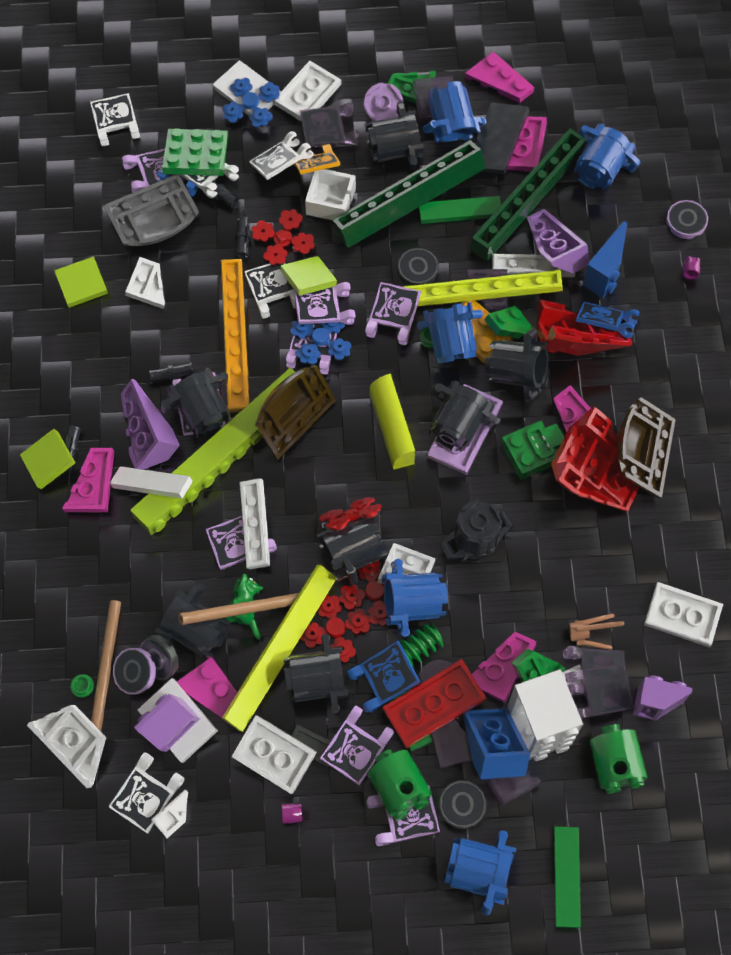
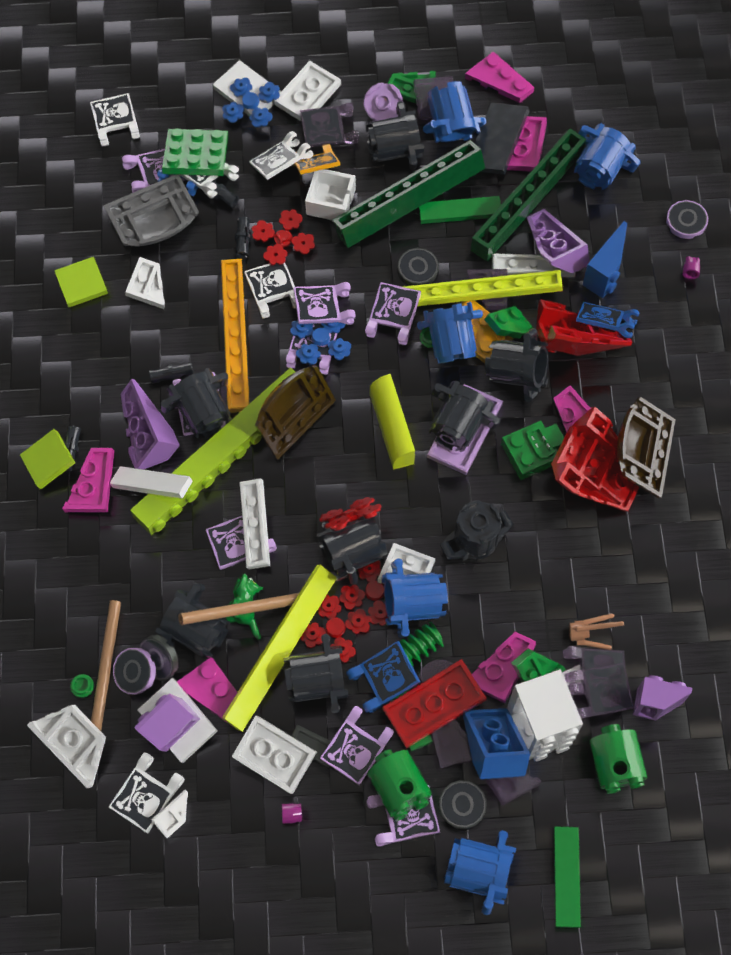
lime tile [281,256,337,296] -> none
white tile [644,582,723,648] -> none

